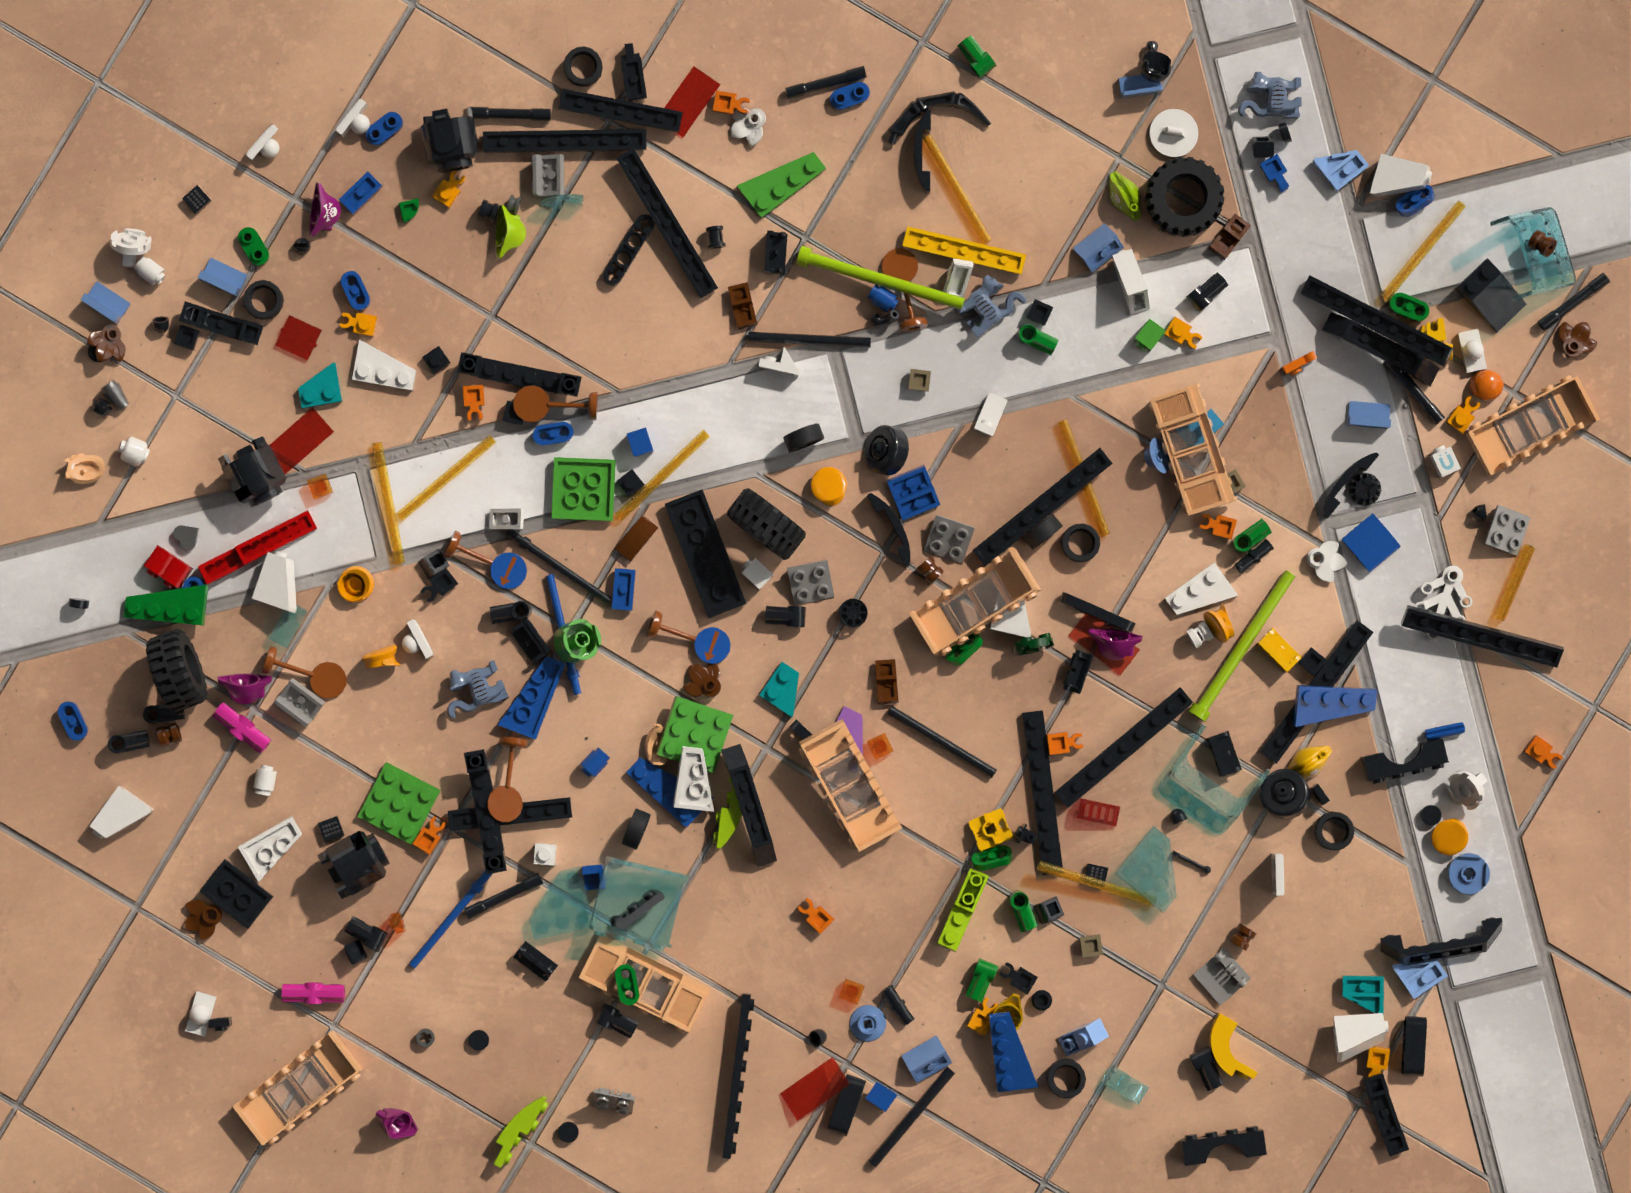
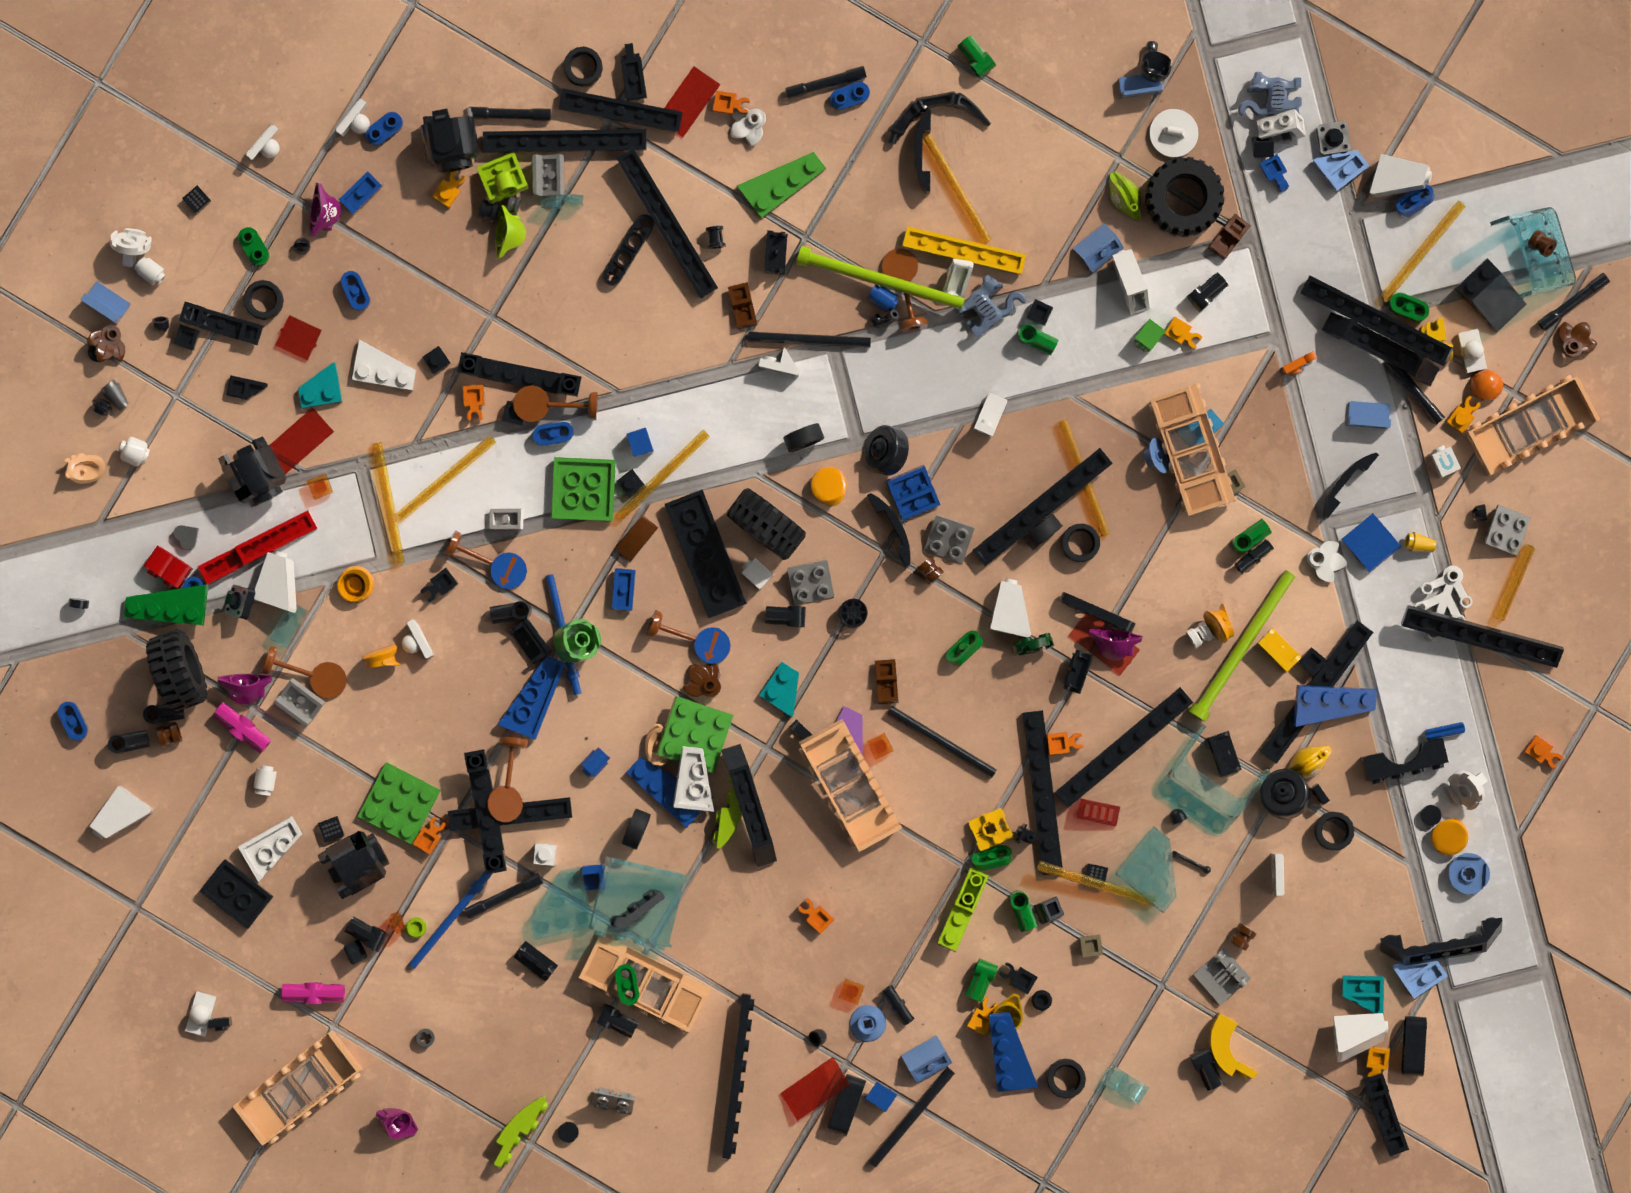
reddish brown plate [183,900,222,940] -> none
medium blue panel [198,258,247,297] -> none
light orange plate [340,312,377,337] -> none
green tile [399,198,419,223] -> none
black slope [418,548,450,579] -> none
sand blue animal [447,660,509,719] -> none
black tile [469,1030,489,1051] -> none
black bar [506,530,611,604] -> none
dark tan plate [908,369,931,392] -> none
light nougat window [909,547,1041,656] -> none
light blue slope [1058,1018,1109,1056] -> none
white wing [1164,562,1238,615] -> none
black arch [1180,1126,1267,1166] -> none
orange plate [1199,514,1237,540] -> none
black gear [1348,473,1382,506] -> none
none -> black piece [225,584,256,620]
none -> black tile [226,375,268,400]
none -> lime tile [406,917,427,938]
none -> lime plate [477,152,529,204]
none -> white bracket [1257,109,1306,139]
none -> flat silver piece [1316,121,1351,156]
none -> yellow cone [1404,532,1436,552]

